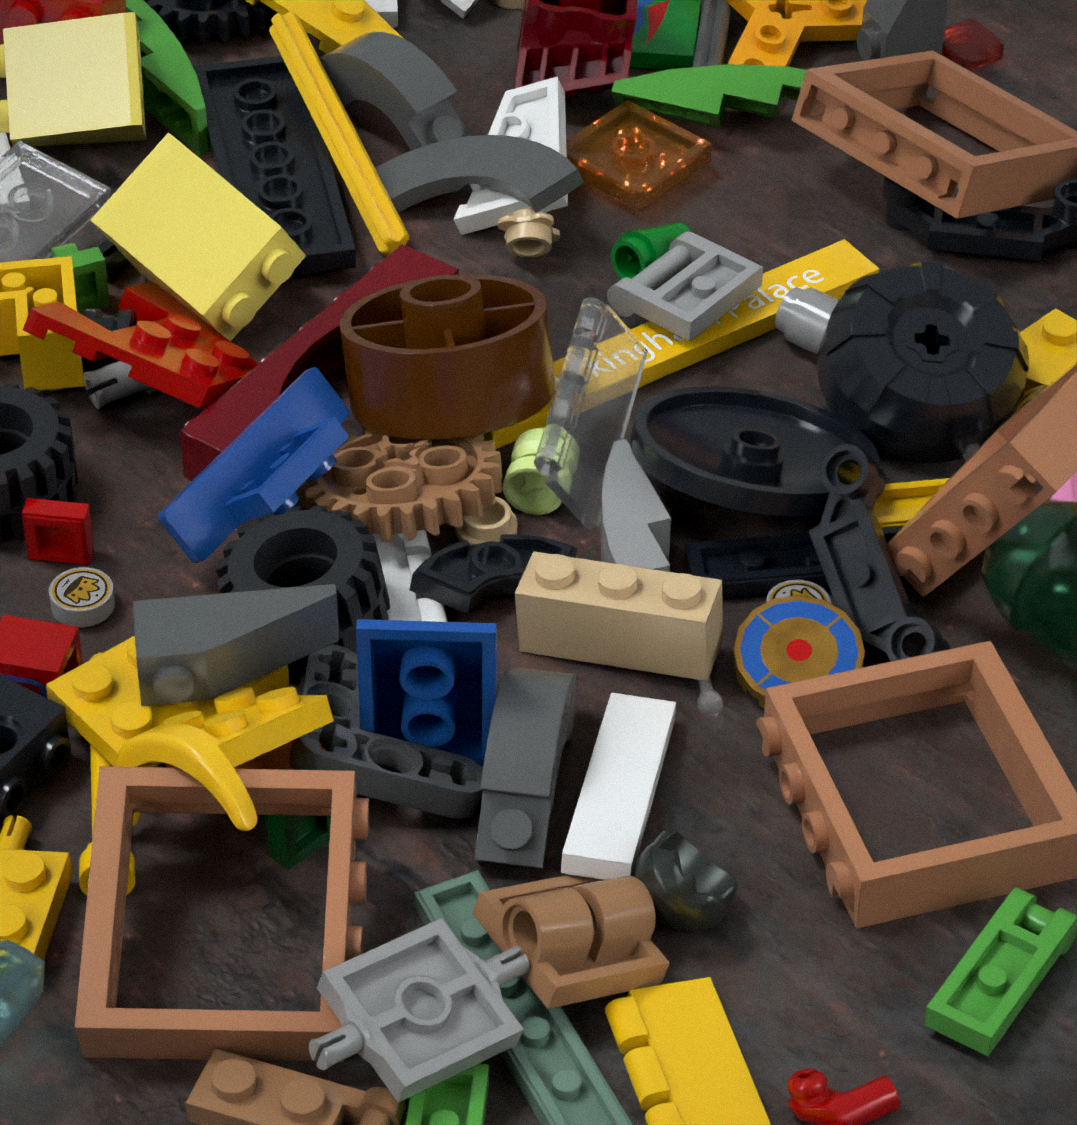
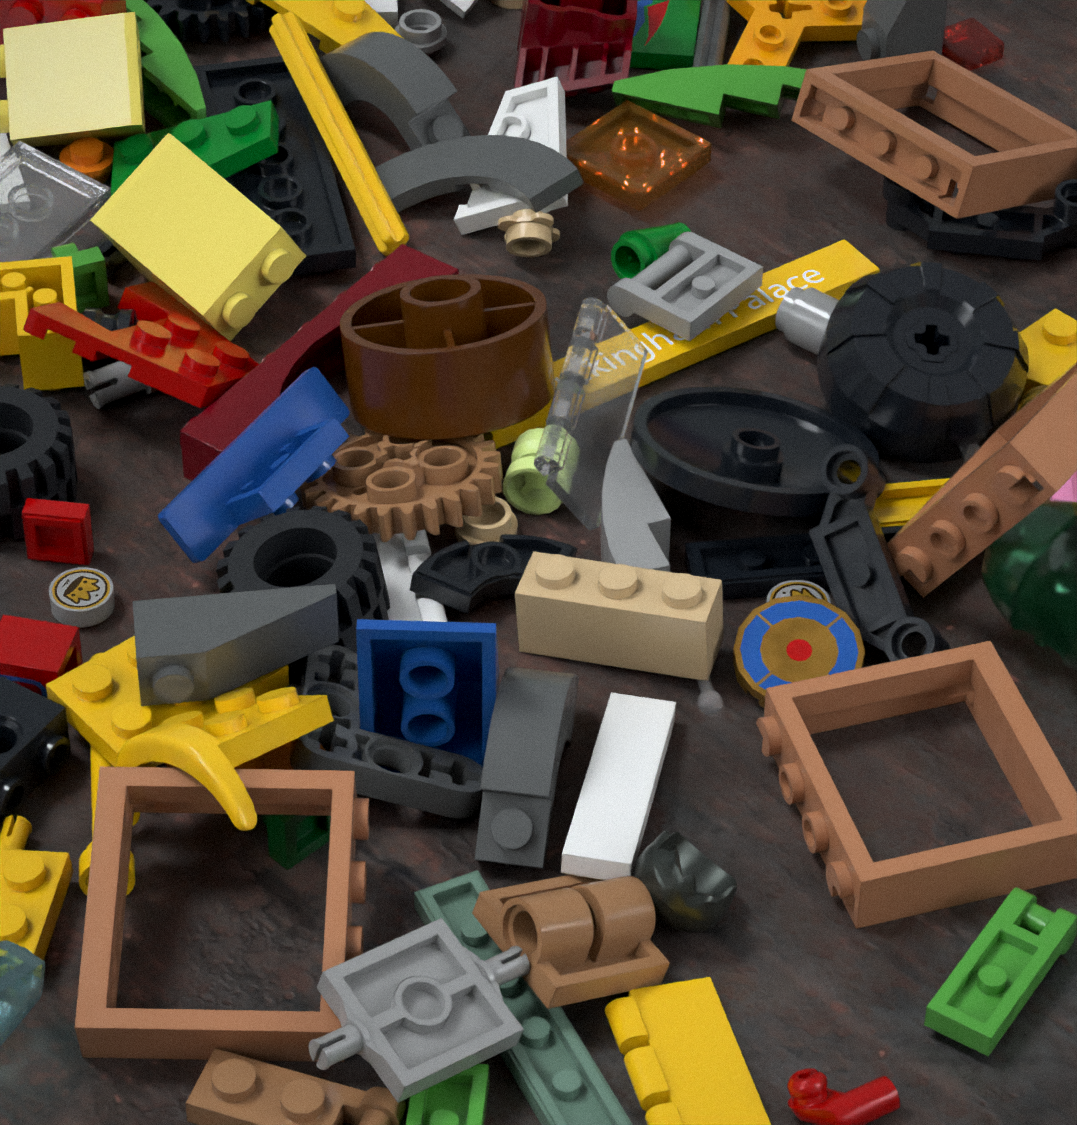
none -> orange plate [59,137,114,187]
none -> green wing [110,100,279,197]
none -> light grey plate [394,9,447,56]

